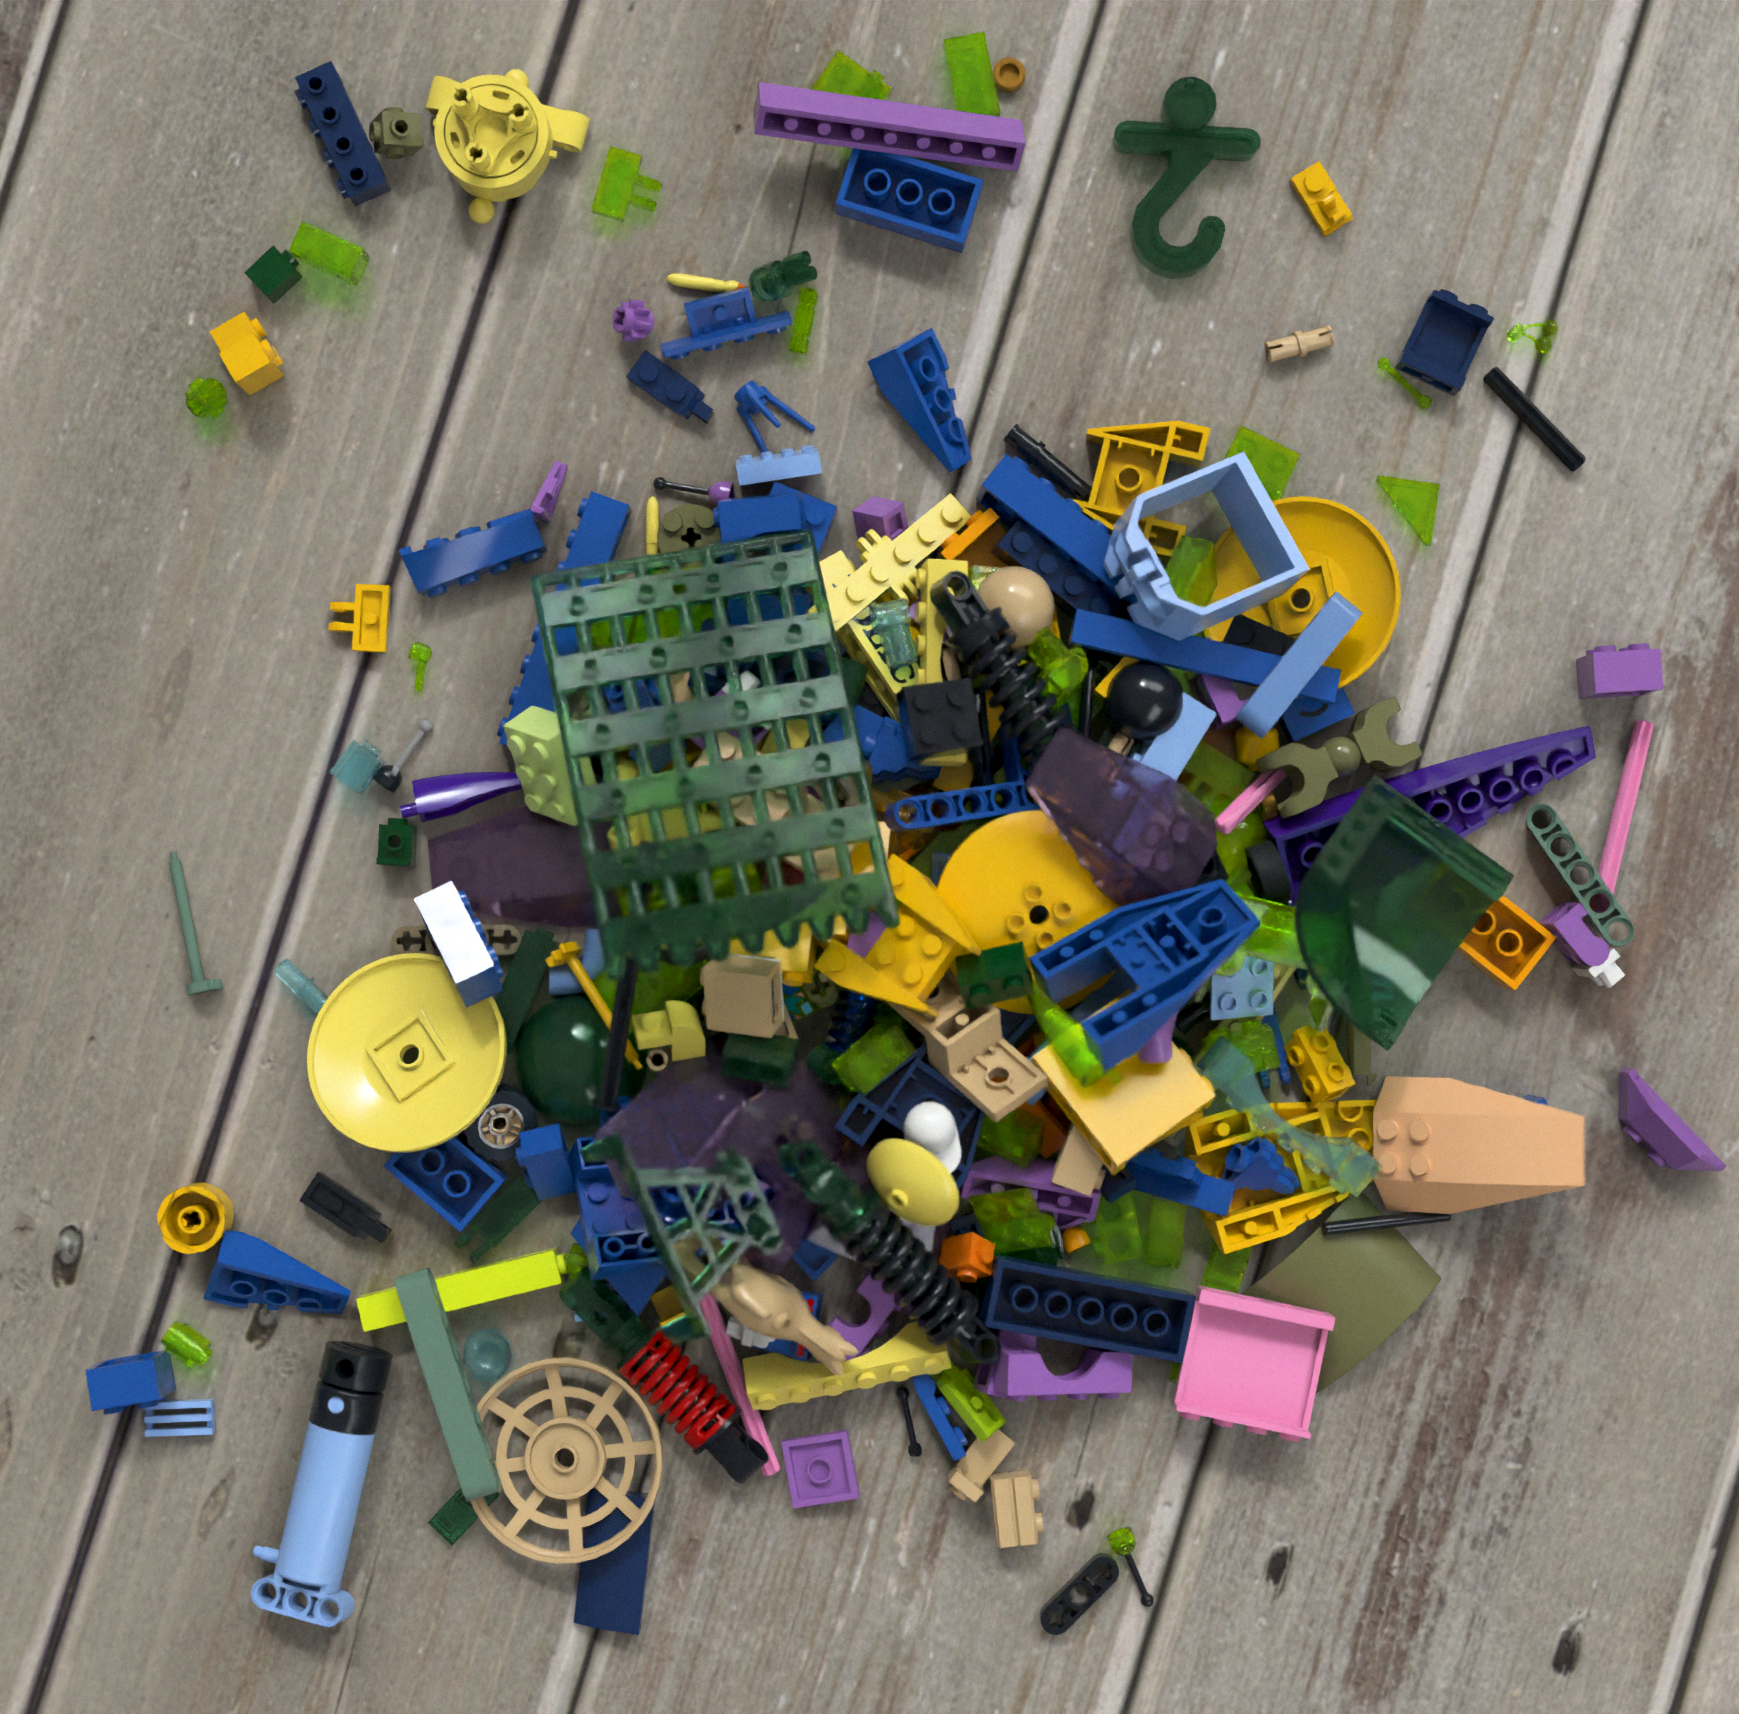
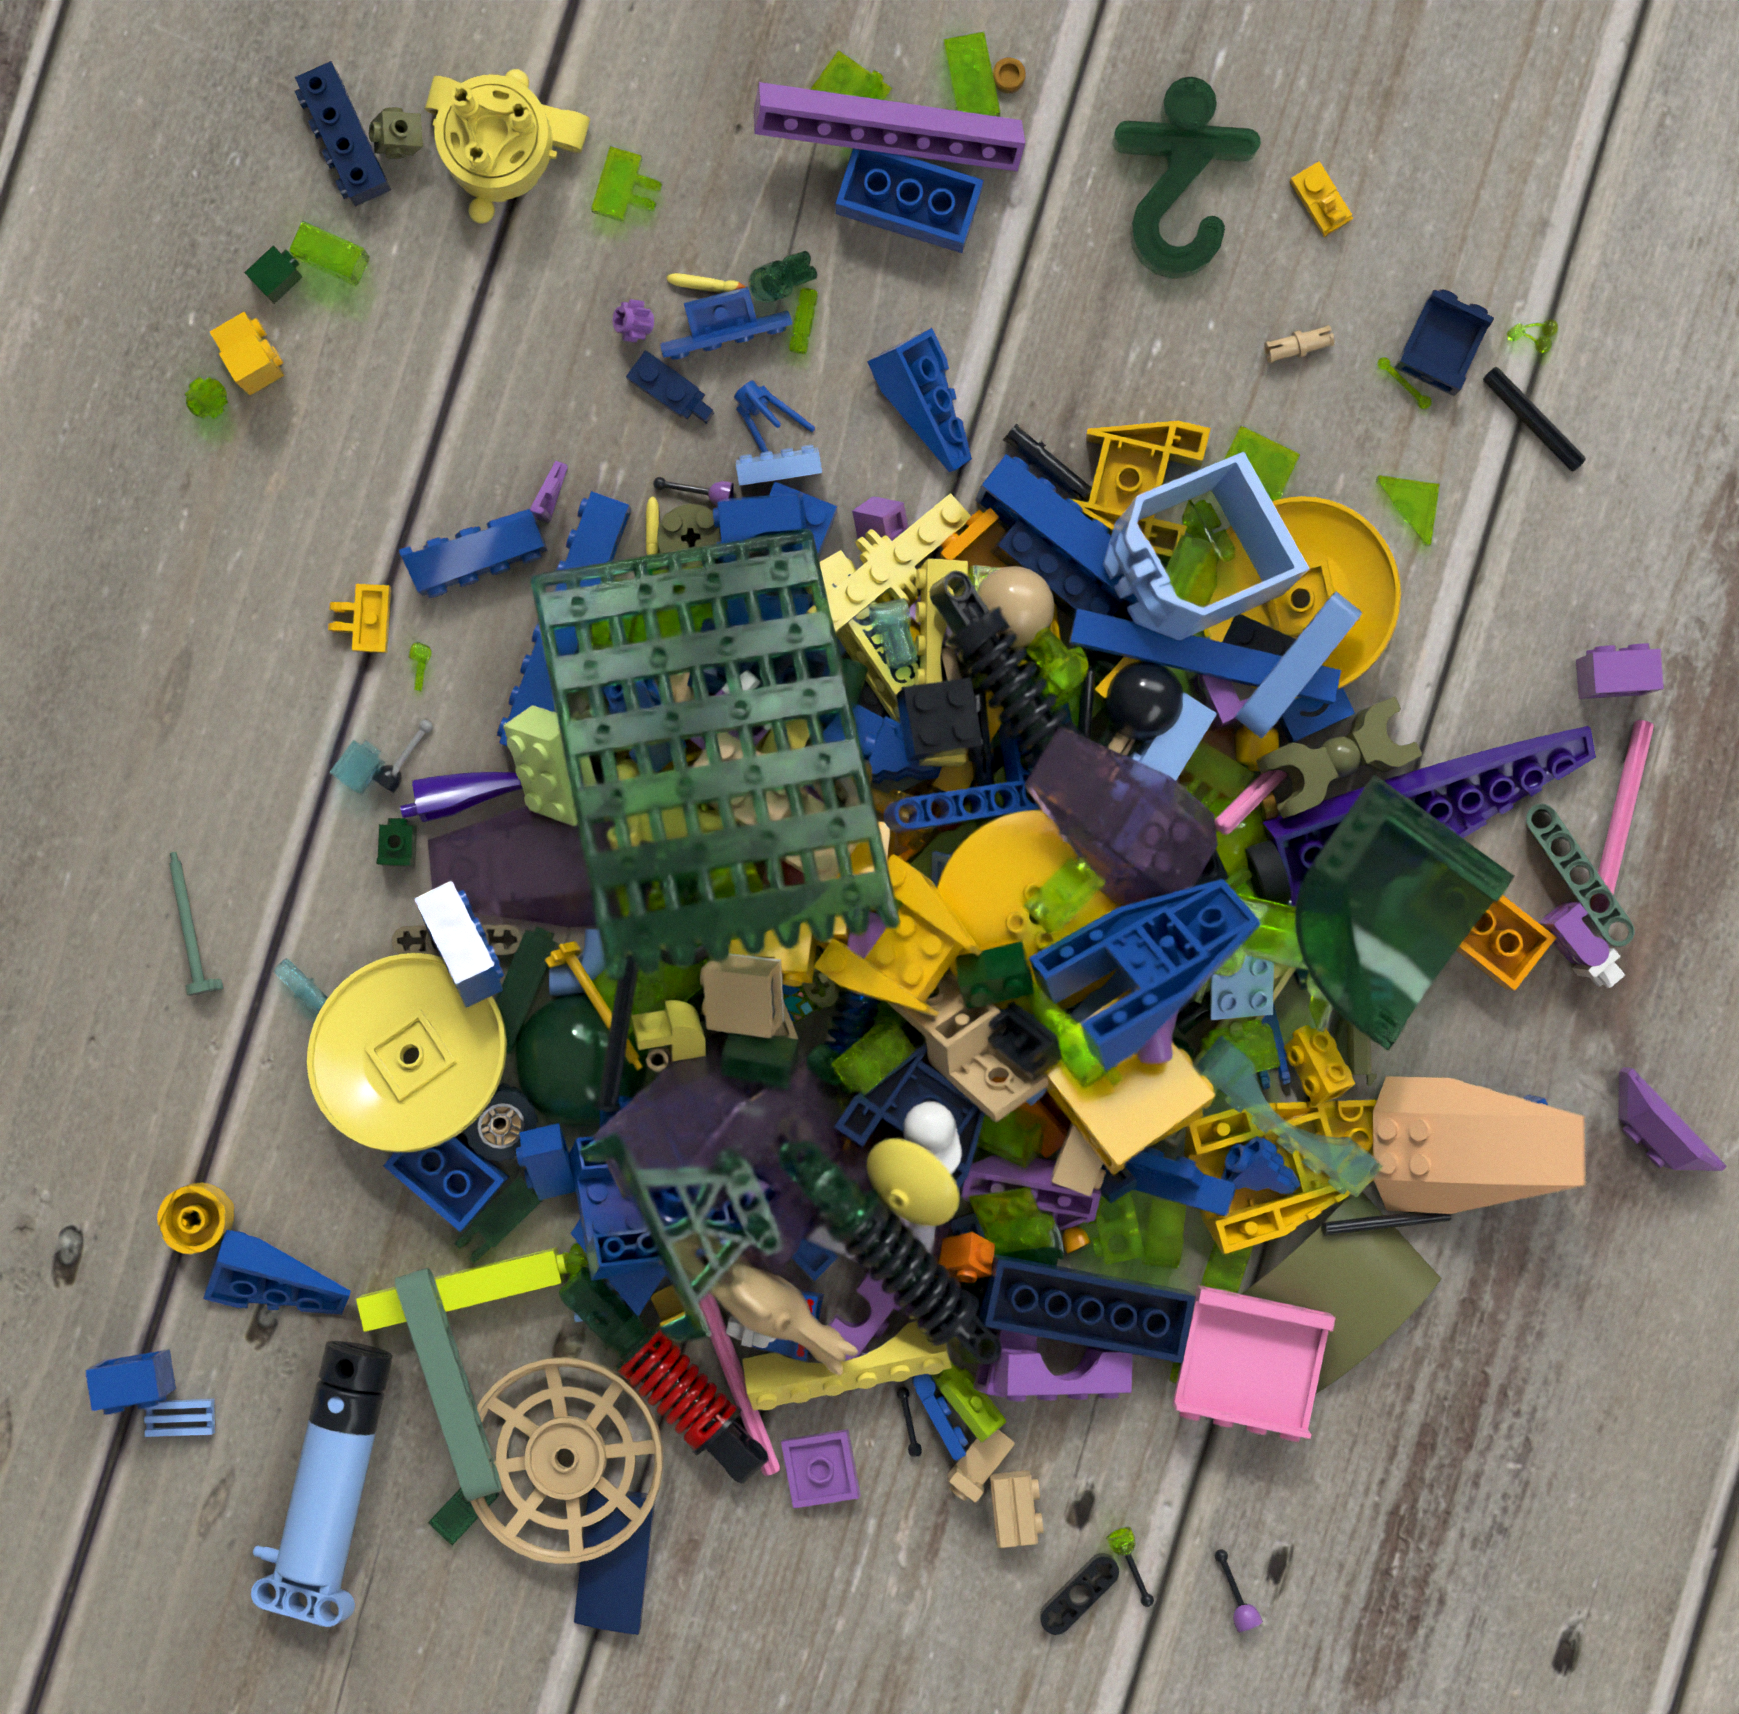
clear neon green brick [160,1321,213,1369] -> none
black hinge [299,1171,392,1243] -> none
clear light blue hair [463,1327,514,1383] -> none
none -> black hinge [988,1001,1062,1080]
none -> clear neon green hinge [1023,858,1105,933]
none -> clear neon green hinge [1182,500,1236,572]
none -> hinge [1215,1549,1263,1632]

